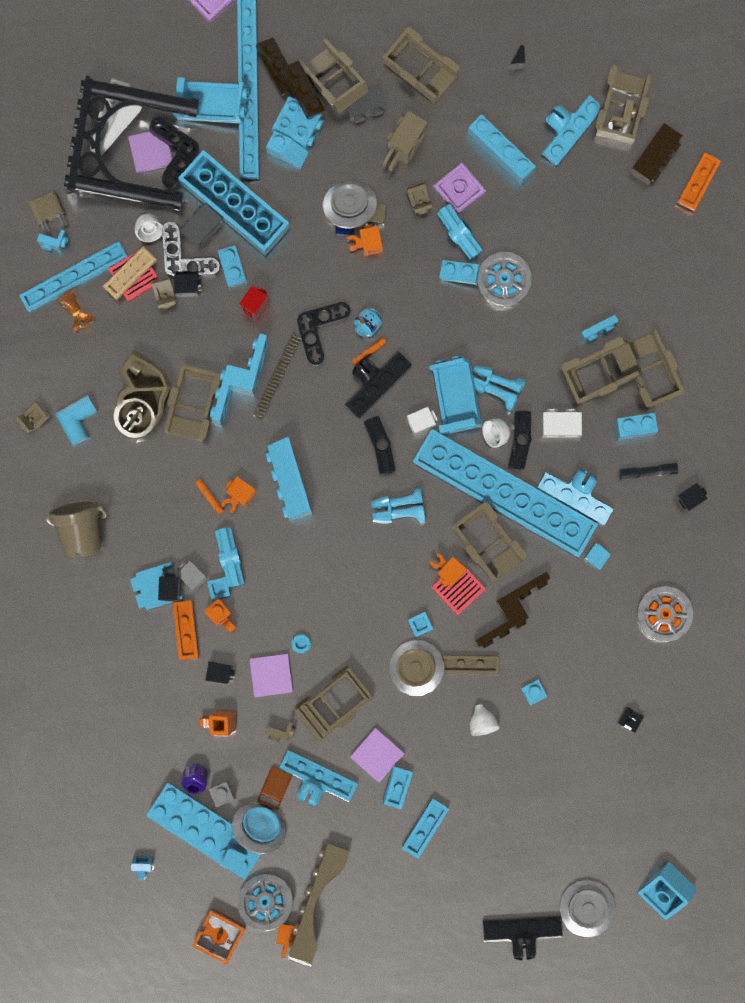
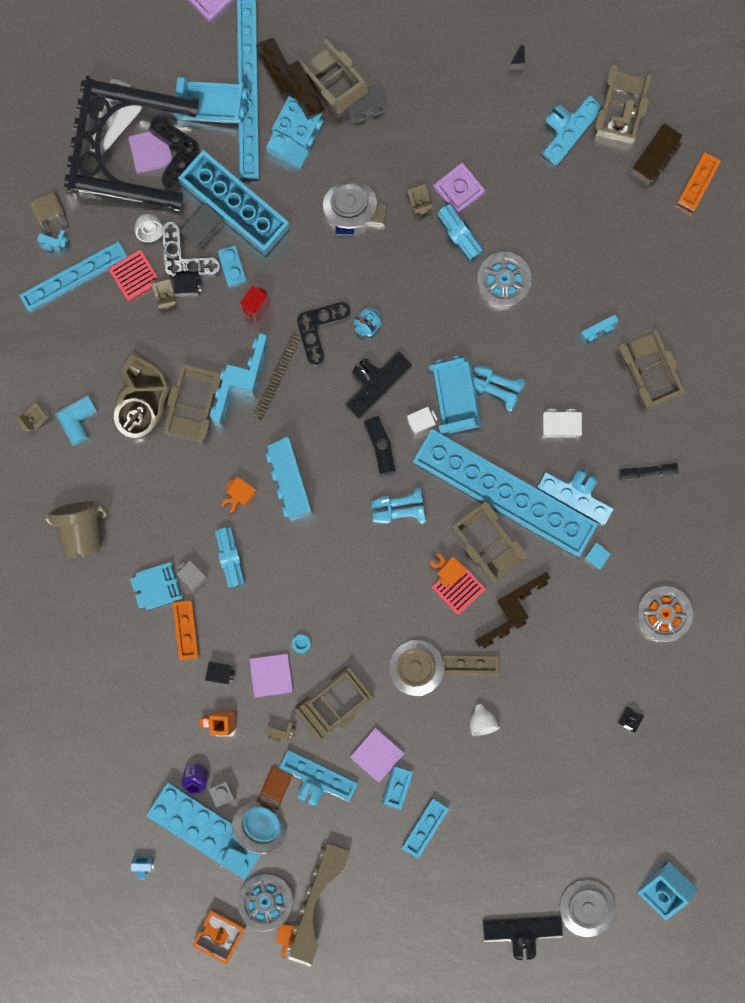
clear orange animal [56,290,95,333] -> none
tan plate [103,246,157,300] -> none
black brick [158,573,180,602] -> none
orange wheel [195,479,224,515] -> none
orange brick [204,599,236,633] -> none
medium azure plate [207,577,231,601] -> none
orange brick [347,224,383,256] -> none
orange wheel [352,337,387,366] -> none
dark tan piece [382,27,460,104] -> none
dark tan brick [382,111,428,171] -> none
medium azure plate [408,612,433,637] -> none
medium azure plate [439,260,481,285] -> none
medium azure brick [467,114,536,185] -> none
white helmet [482,418,514,448] -> none
black piece [508,411,532,470] -> none
medium azure plate [521,679,548,706] -> none
dark tan piece [561,337,643,404] -> none
medium azure brick [615,413,658,440] -> none
black brick [675,483,708,513] -> none

